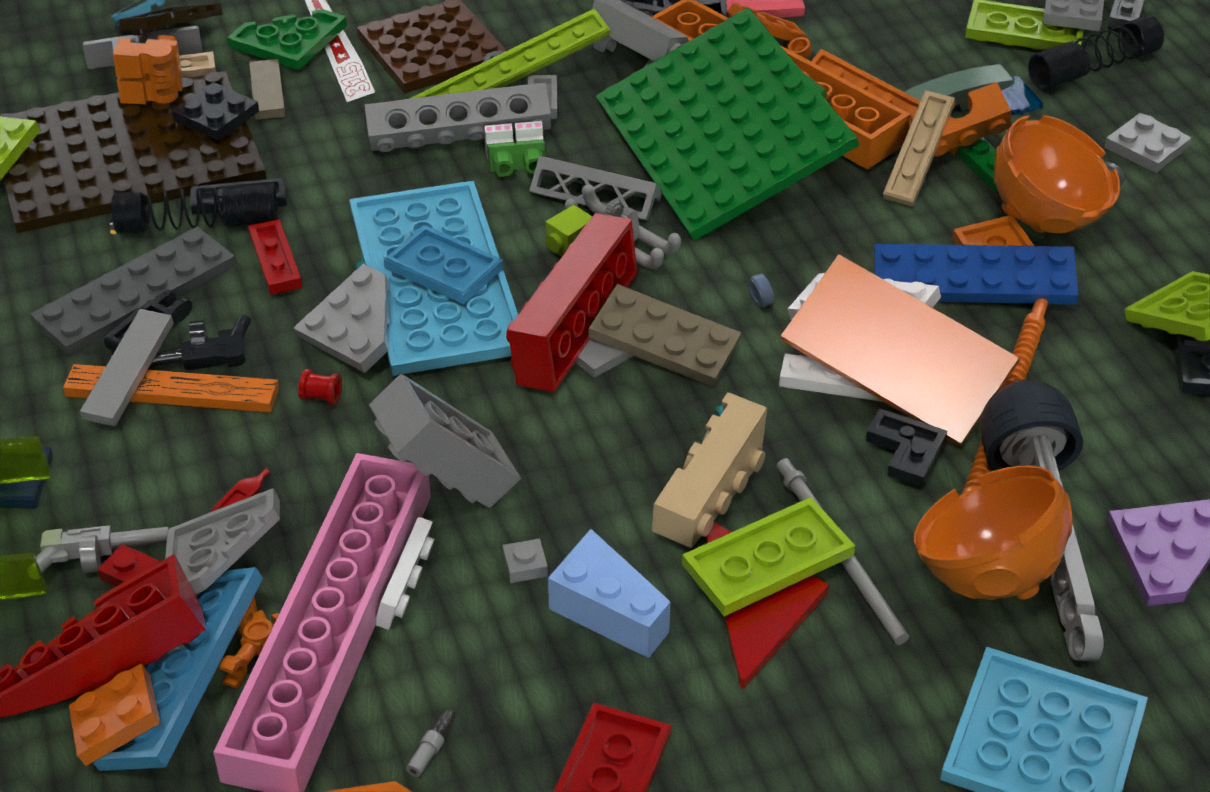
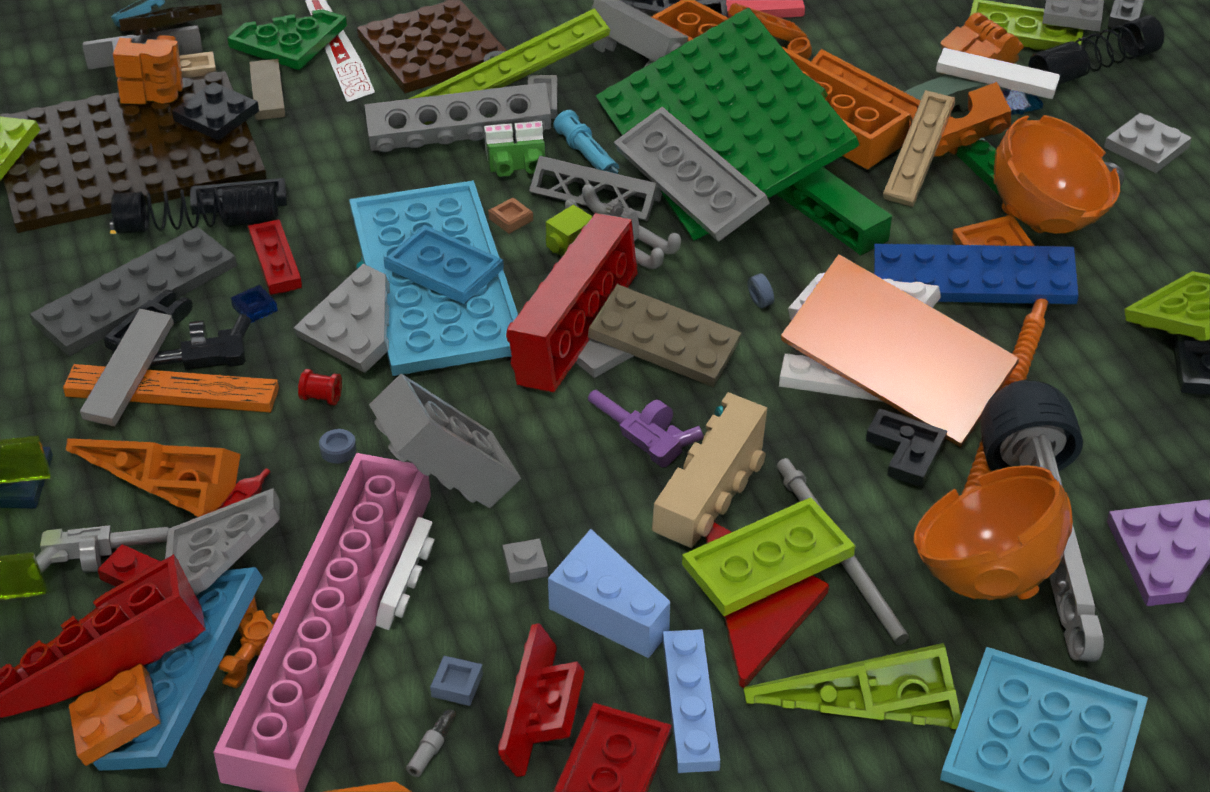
none -> orange wedge [66,438,241,517]
none -> clear blue tile [231,285,278,323]
none -> sand blue tile [319,429,356,463]
none -> sand blue plate [430,656,483,706]
none -> nougat tile [488,198,533,234]
none -> red bracket [498,623,585,777]
none -> medium azure pin [553,110,619,174]
none -> medium lavender piece [588,390,704,467]
none -> light grey plate [614,107,770,242]
none -> light blue plate [663,629,720,773]
none -> lime wedge [744,643,961,729]
none -> green brick [777,167,892,256]
none -> white tile [936,48,1060,99]
none -> orange hips [940,12,1024,64]

